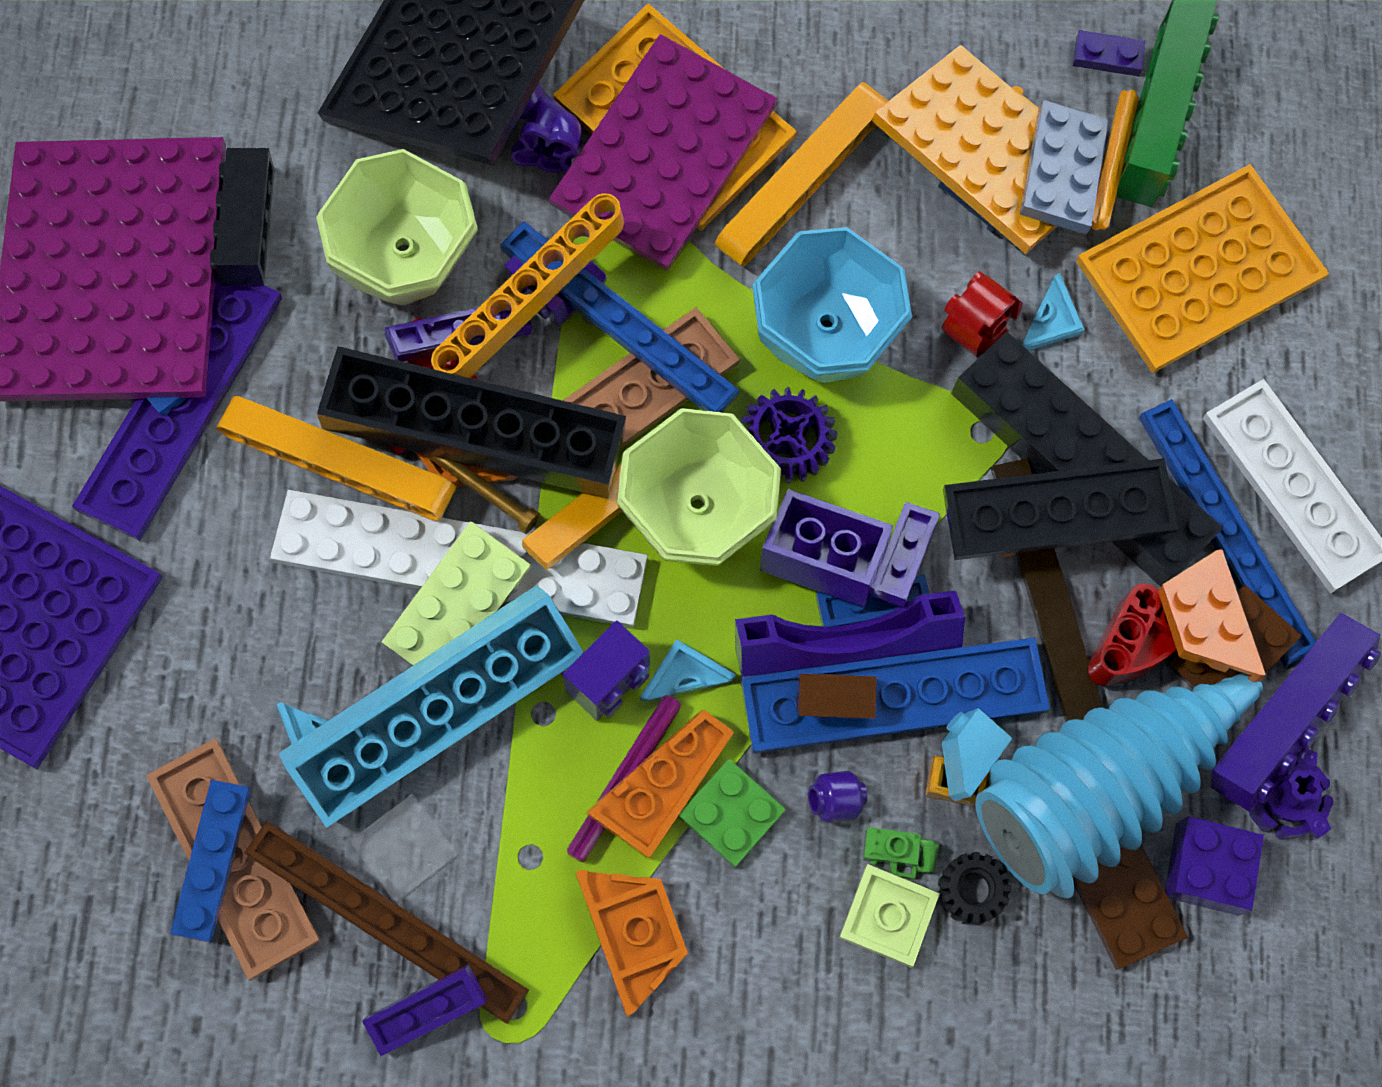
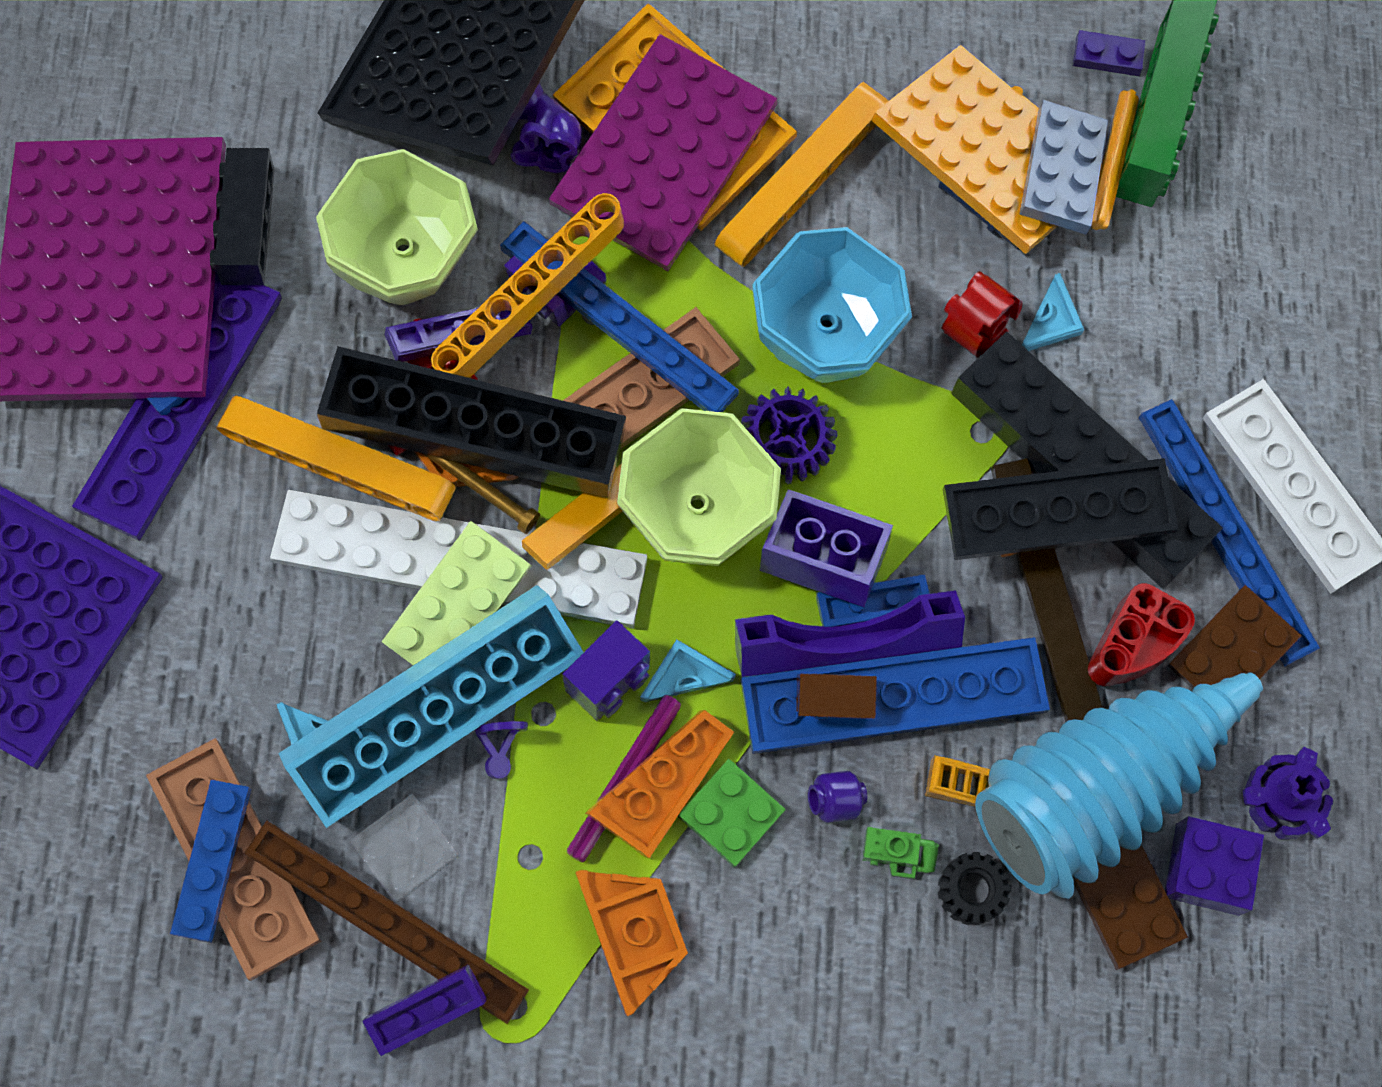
yellowish green plate [839,864,940,968] -> none
plate [869,502,940,607] -> none
medium azure slope [942,708,1012,801] -> none
light orange plate [1076,164,1329,374] -> none
wing [1158,549,1266,682] -> none
dark purple brick [1211,612,1381,812] -> none
none -> dark purple piece [475,721,528,779]

